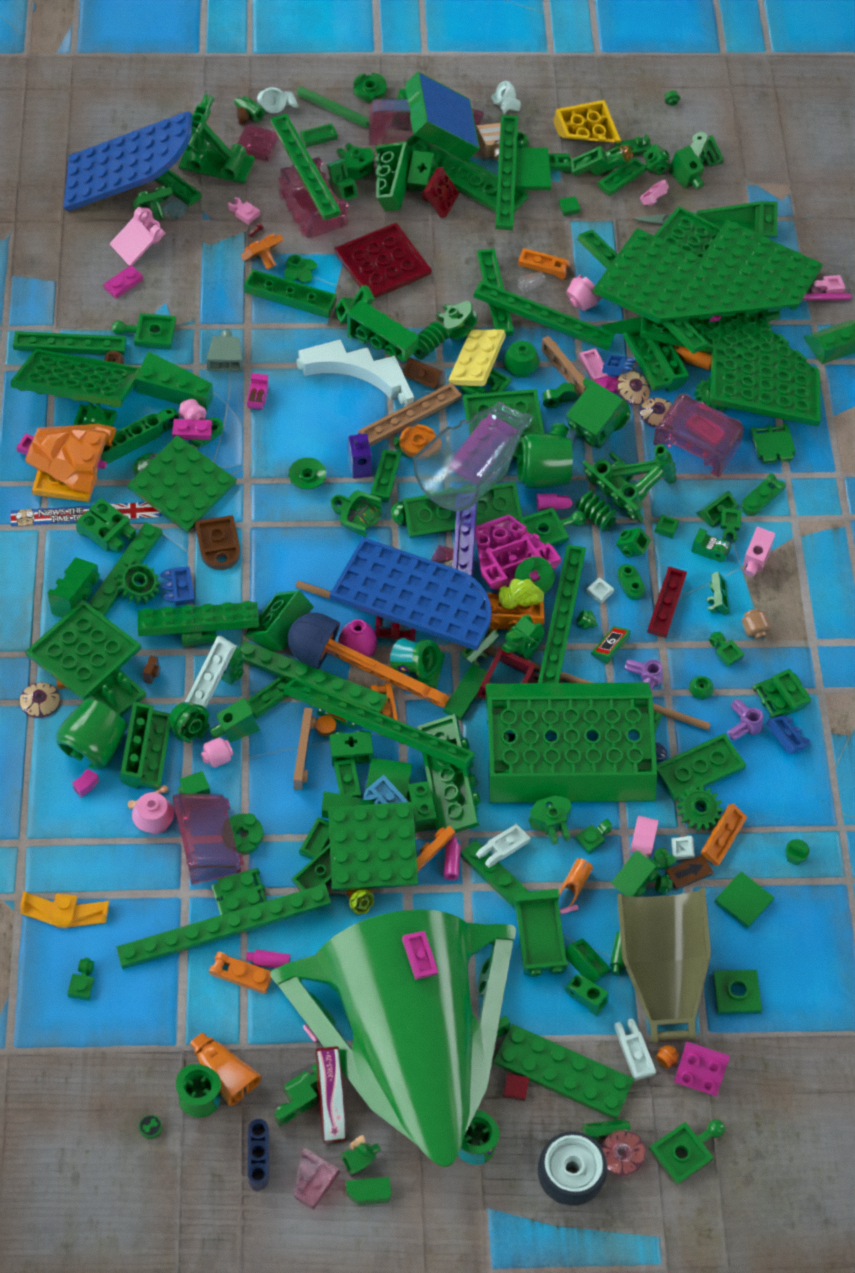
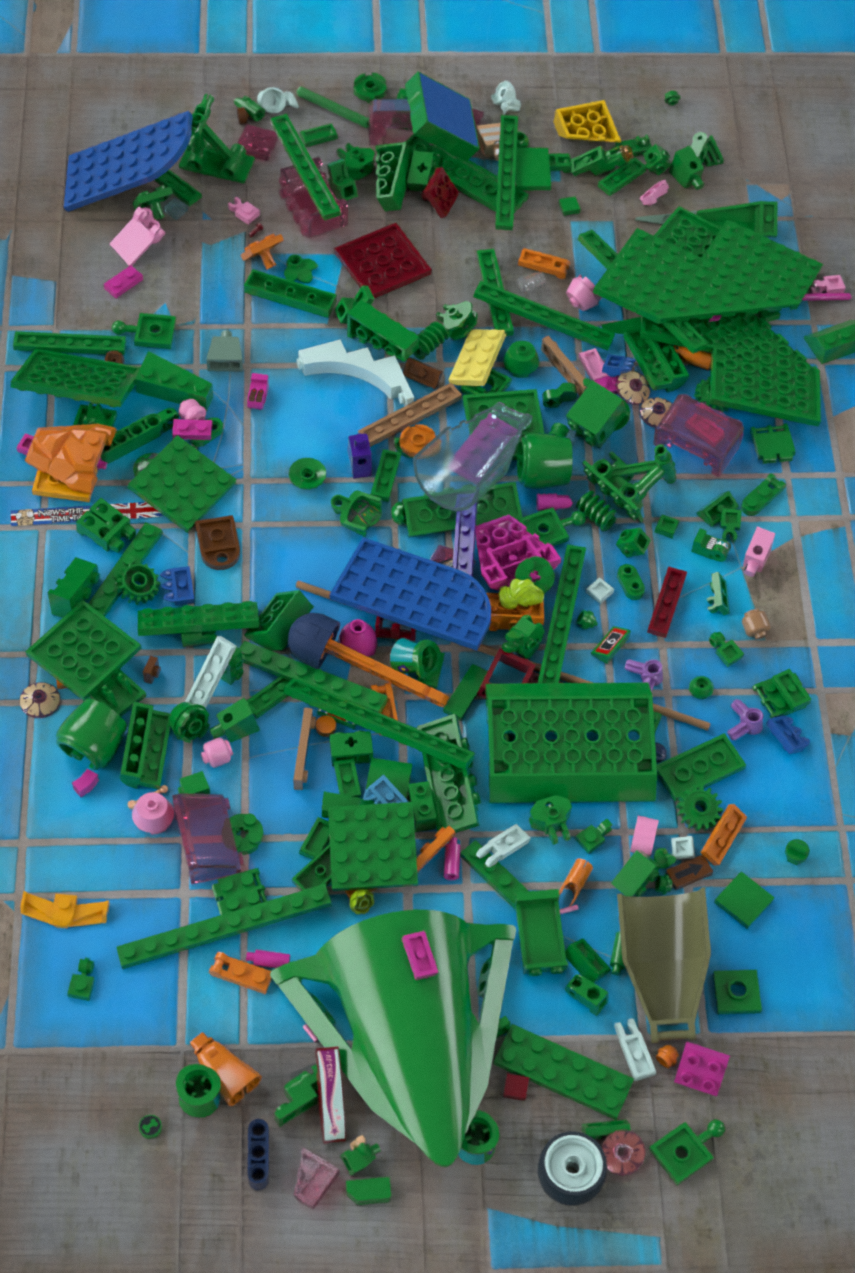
green plate [460,627,499,666] -> none

